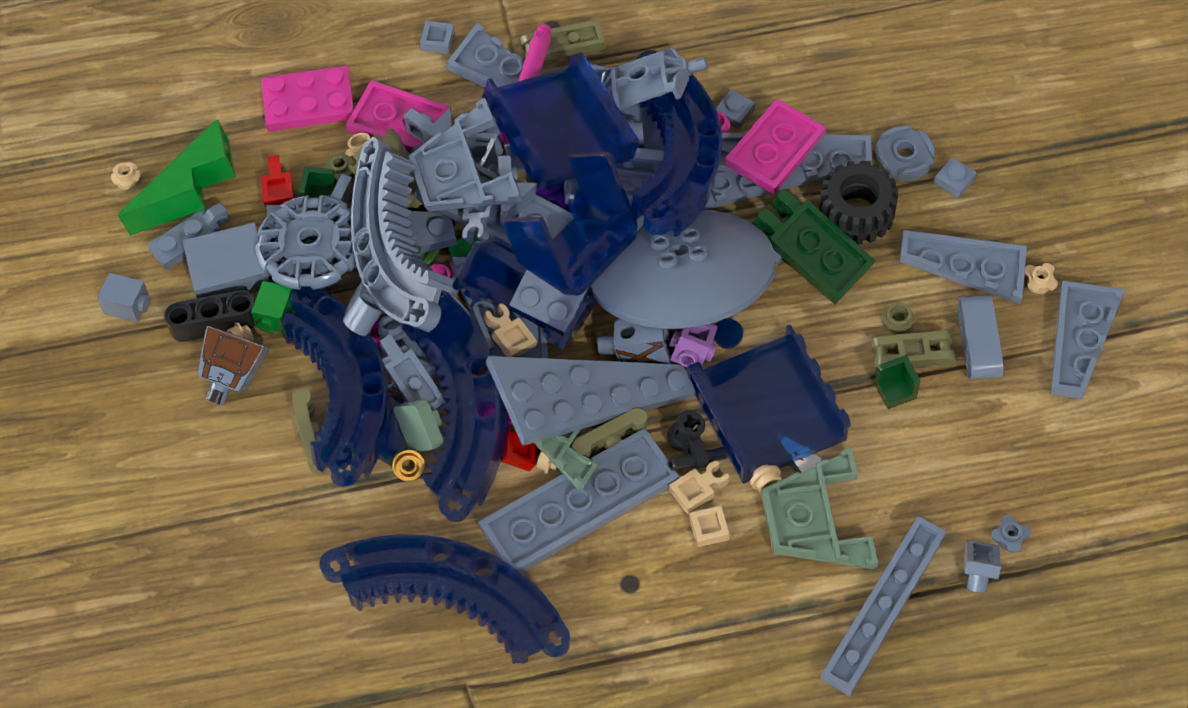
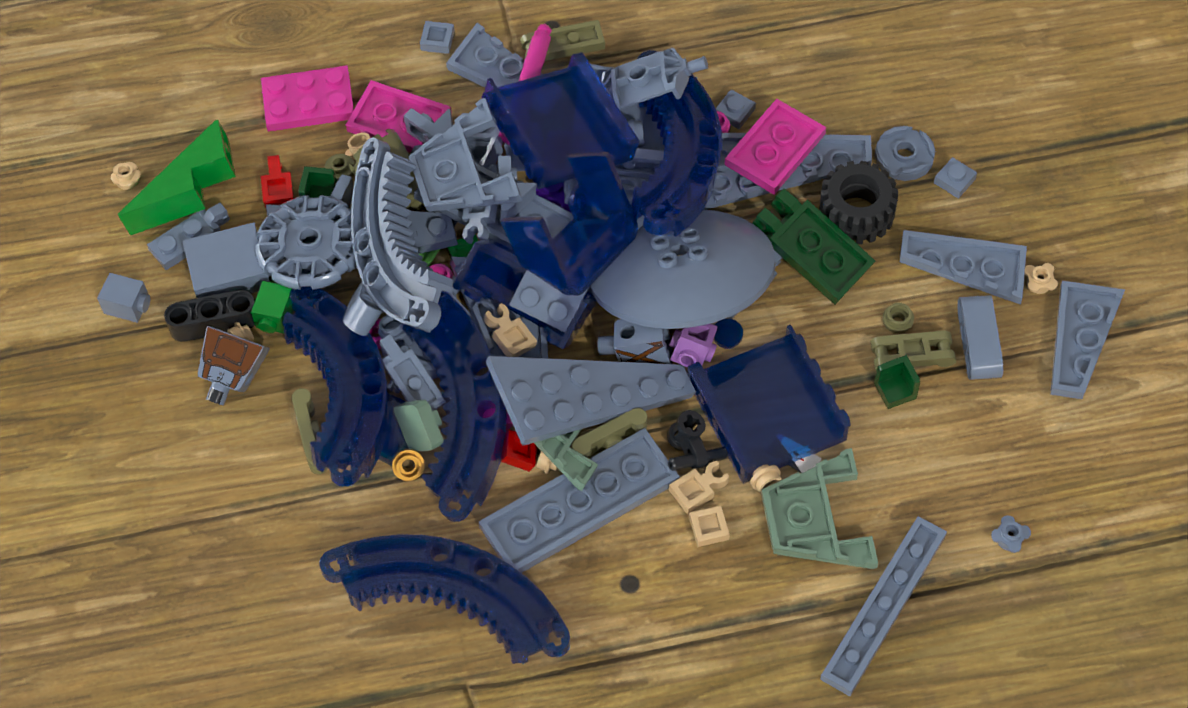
sand blue tile [964,540,1001,593] -> none

